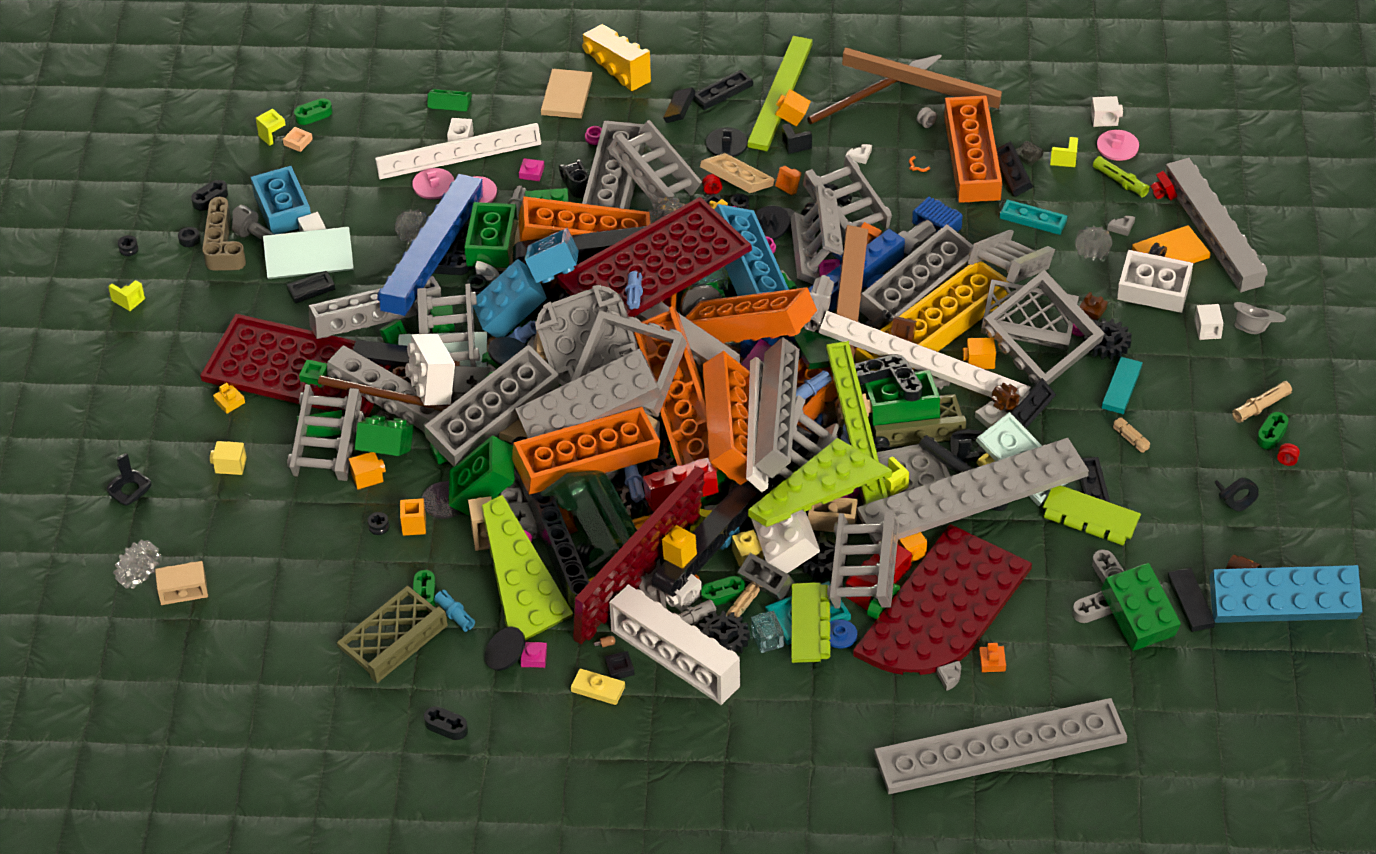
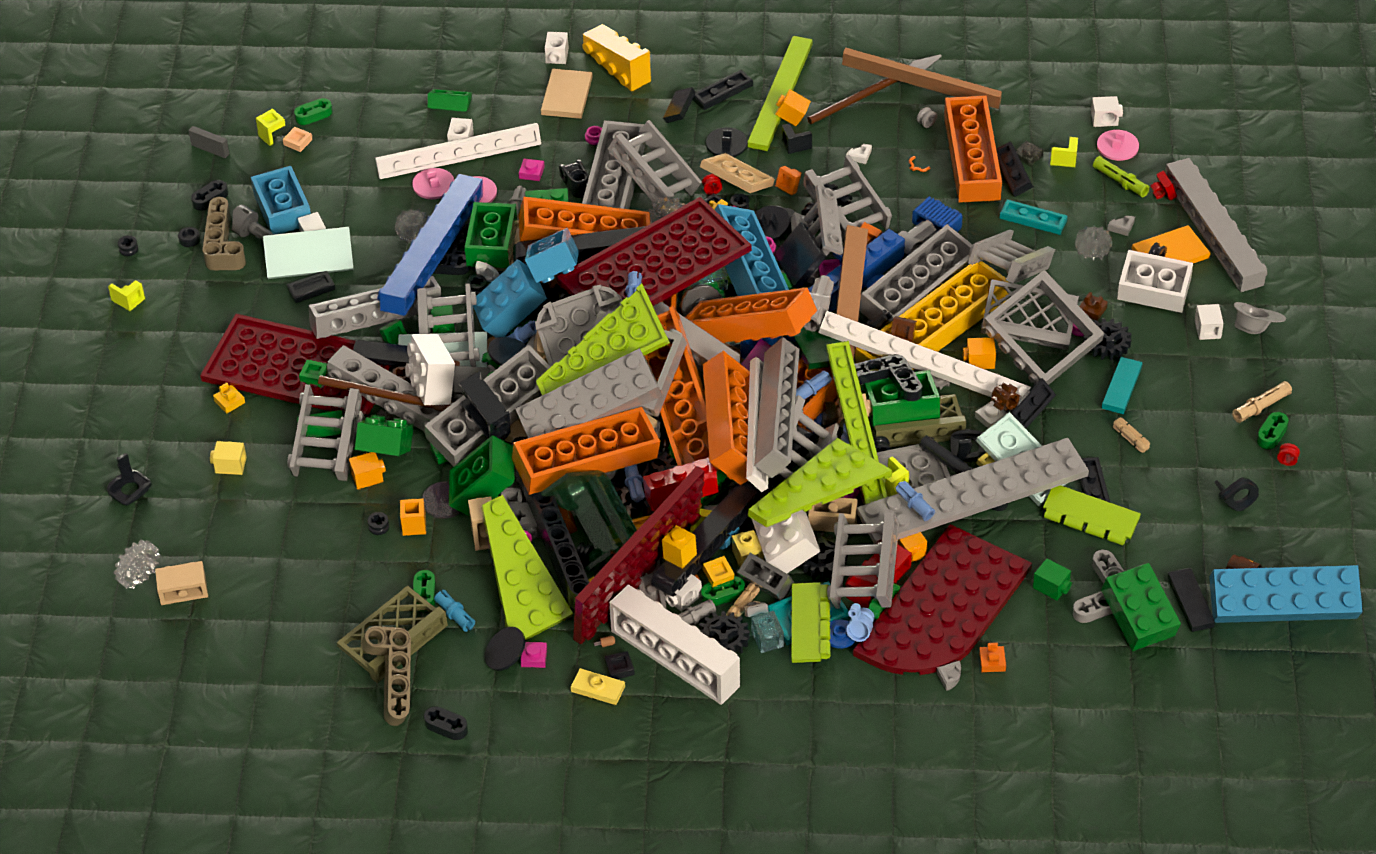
light grey plate [875,698,1127,794] -> none
none -> dark grey tile [188,126,229,158]
none -> dark tan beam [361,626,411,726]
none -> black window [459,370,511,440]
none -> lime wing [536,283,670,396]
none -> white brick [545,32,569,64]
none -> yellow tile [702,556,735,587]
none -> light grey tile [744,601,768,617]
none -> black tile [774,222,826,289]
none -> light blue piece [847,603,874,642]
none -> medium blue axle [895,481,935,521]
none -> green brick [1033,558,1072,601]

